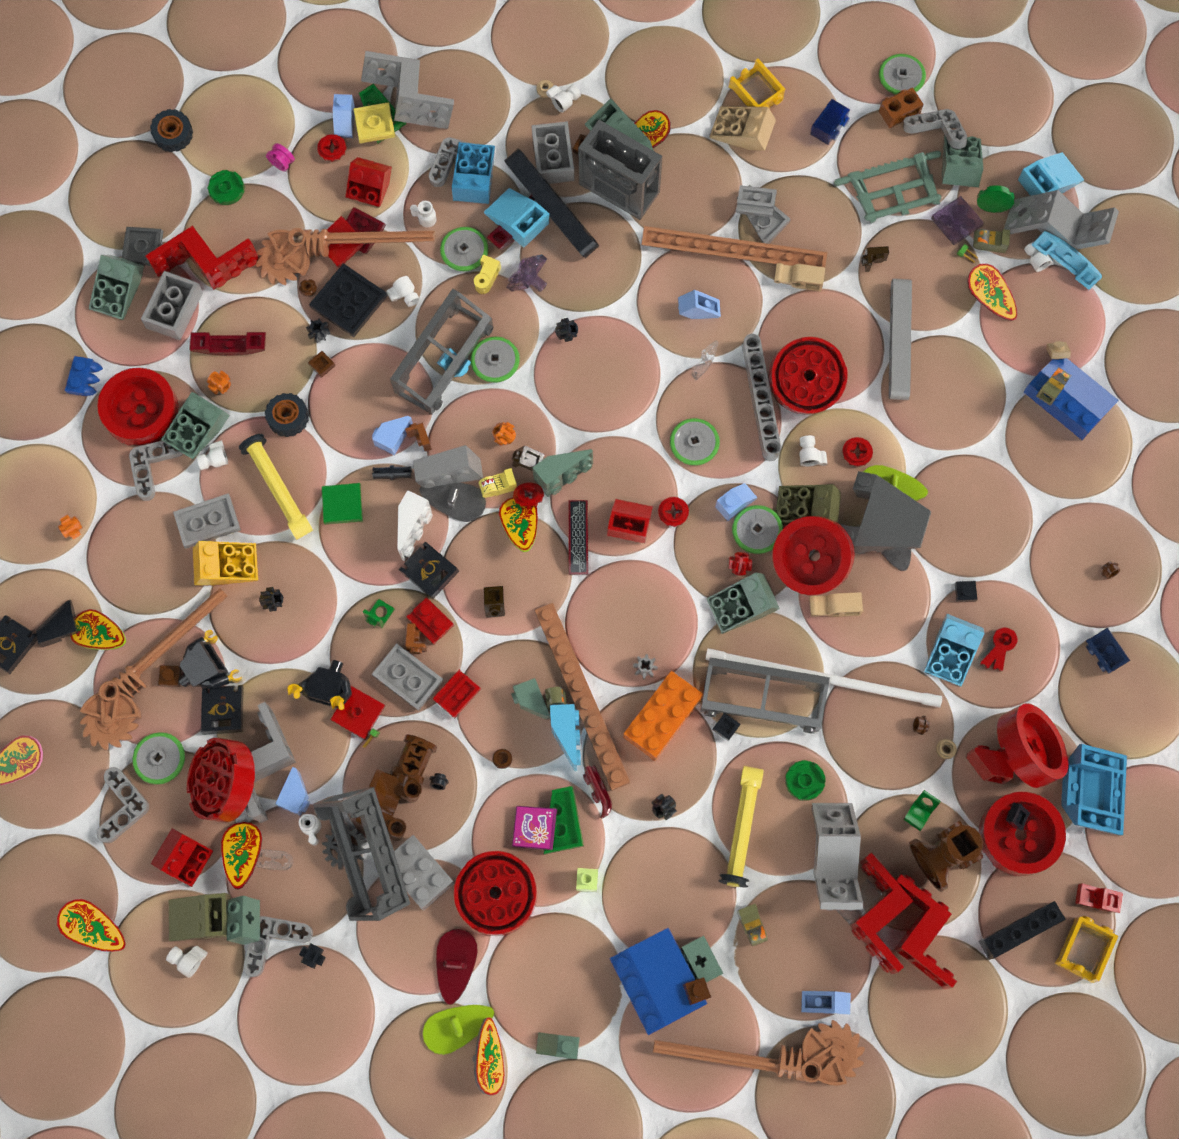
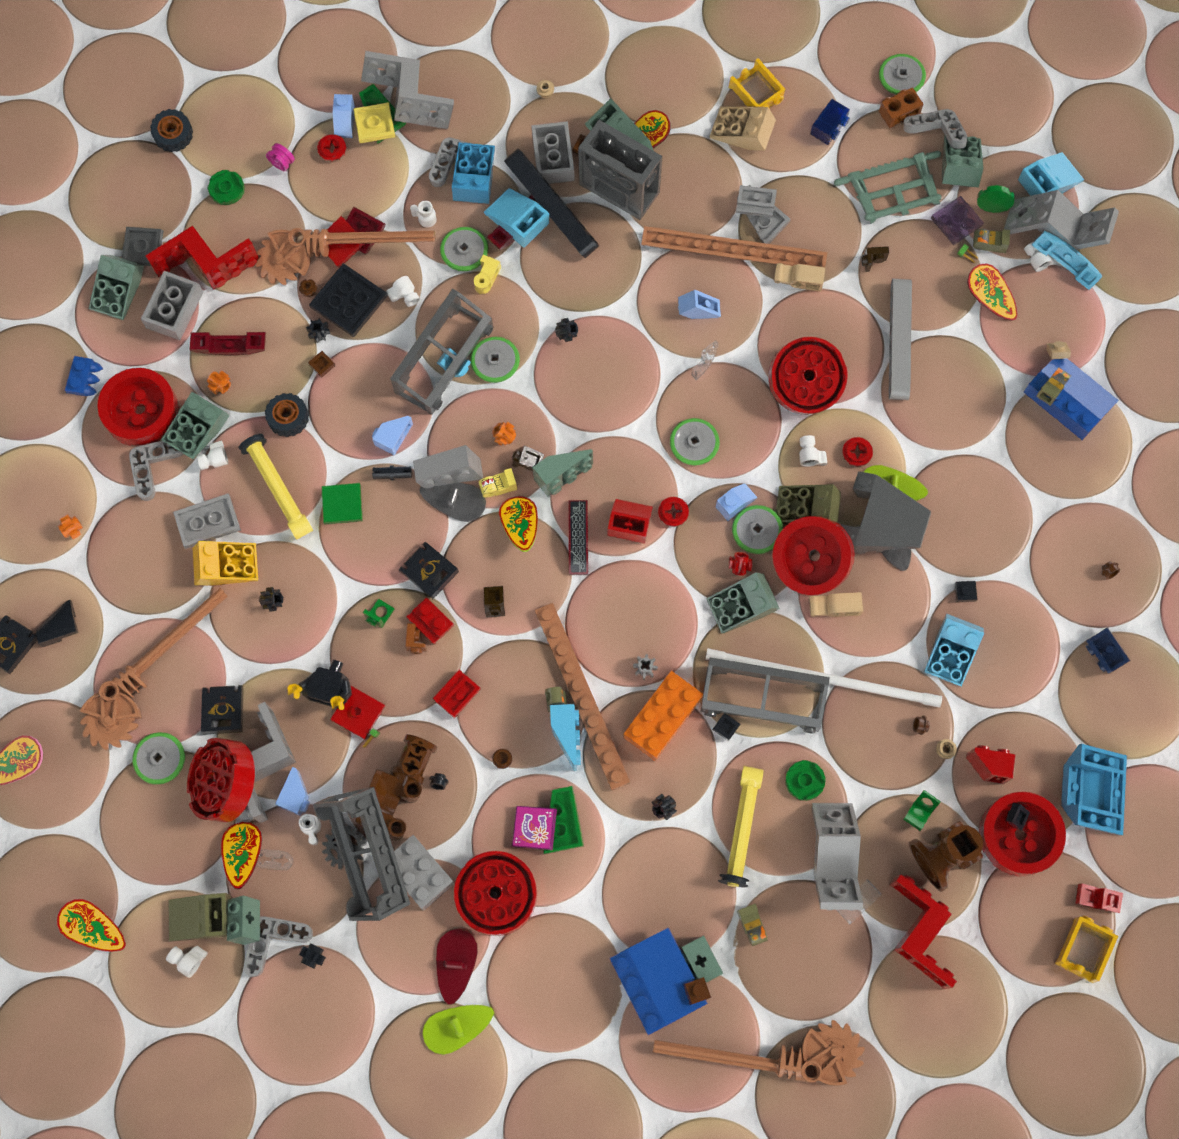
shield [70,609,126,650] -> none
light grey beam [97,767,149,843] -> none
red slope [150,828,213,887] -> none
reddish brown plate [158,665,181,687] -> none
black torso [178,630,242,689] -> none
red slope [345,157,392,207] -> none
light grey plate [372,644,443,711] -> none
white slope [398,490,433,561] -> none
dark orange bracket [405,423,432,452] -> none
shield [473,1017,505,1096] -> none
clear purple plate [506,254,547,292] -> none
sand green slope [511,678,550,720] -> none
red gear [513,482,544,509] -> none
sand green slope [536,1032,580,1059] -> none
white piece [546,85,581,113] -> none
yellowish green brick [576,868,598,892] -> none
dark red piece [583,765,612,819] -> none
light grey beam [742,334,781,461] -> none
light blue slope [801,991,851,1015] -> none
red bracket [850,852,913,974] -> none
black brick [978,901,1066,960] -> none
red piece [980,627,1018,672] -> none
red brick [997,703,1069,788] -> none

